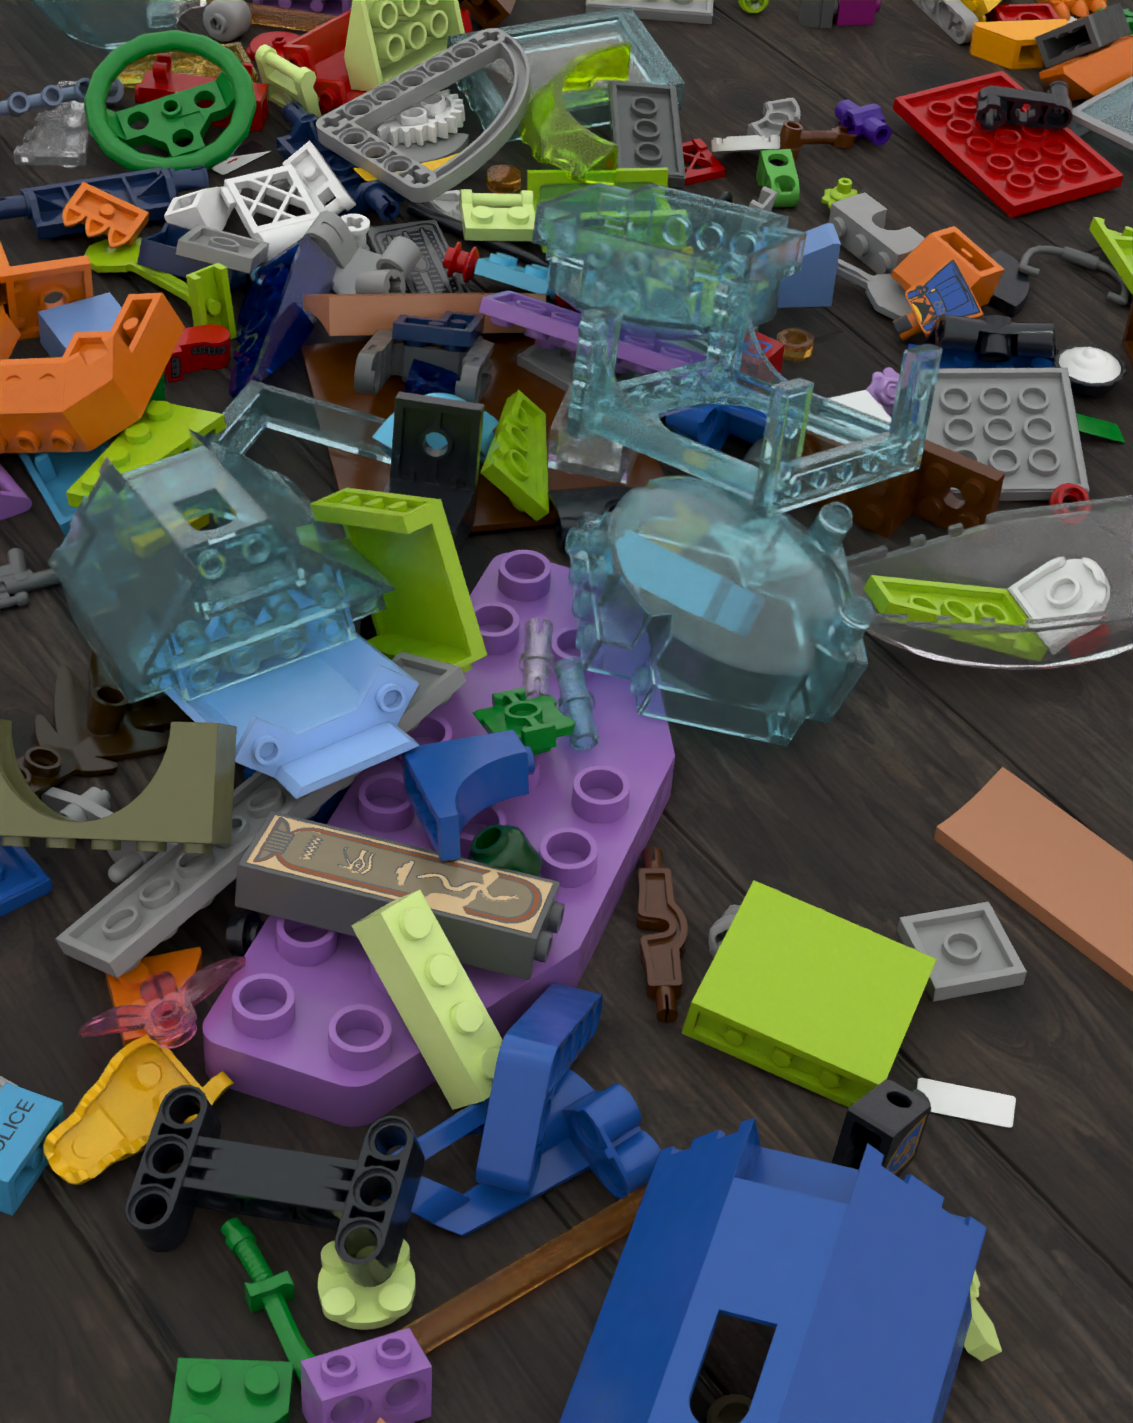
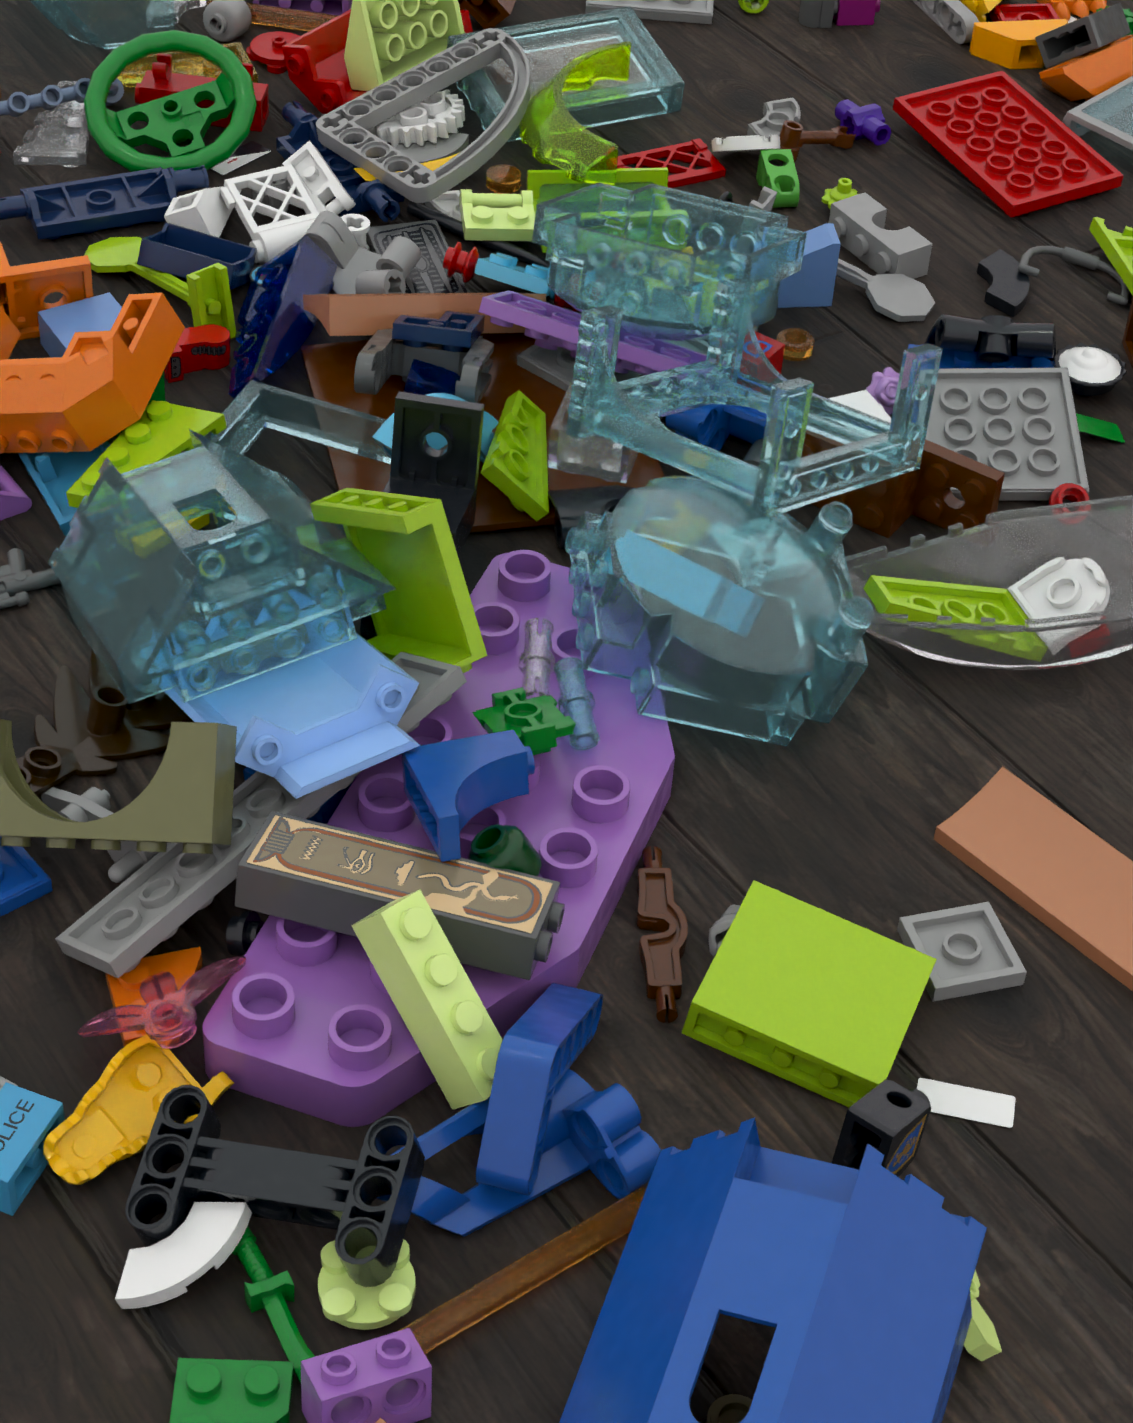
orange plate [62,182,149,249] -> none
light grey tile [176,224,269,274] -> none
yellowish green plate [255,44,321,118] -> none
dark grey tile [607,81,686,188] -> none
orange slope [891,226,1005,307] -> none
torso [893,257,984,341] -> none
black beam [976,81,1073,131] -> none
none -> white tile [115,1202,252,1309]

